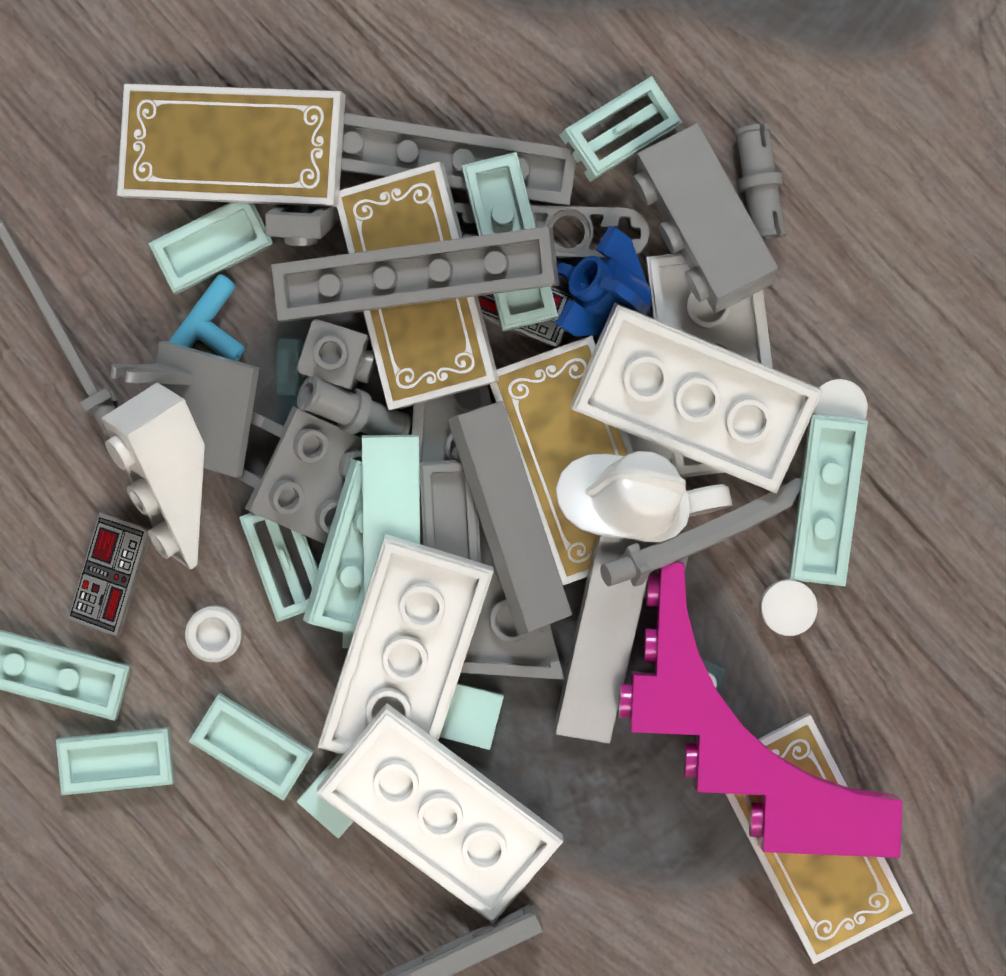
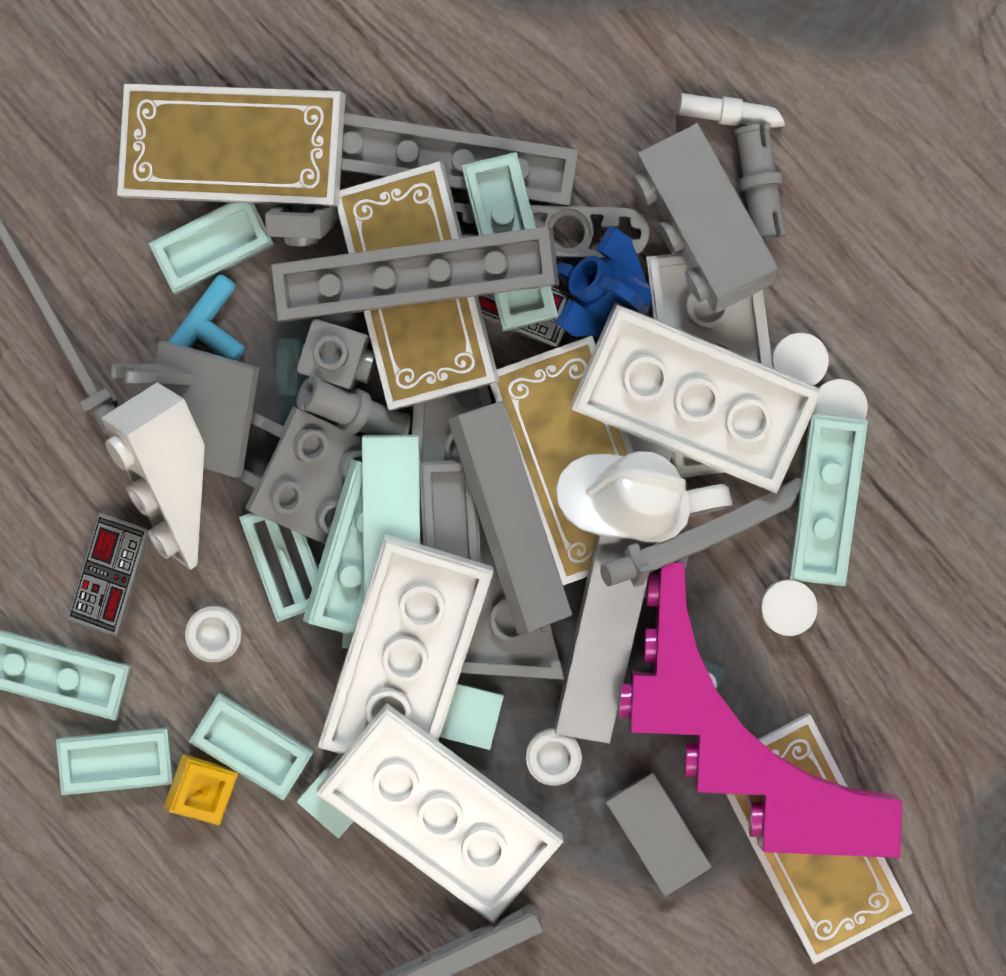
light aqua tile [559,76,683,182] -> none
none -> yellow tile [164,754,238,826]
none -> white tile [526,728,582,786]
none -> light grey tile [605,771,712,897]
none -> white piece [678,93,785,128]
none -> white tile [771,333,829,385]

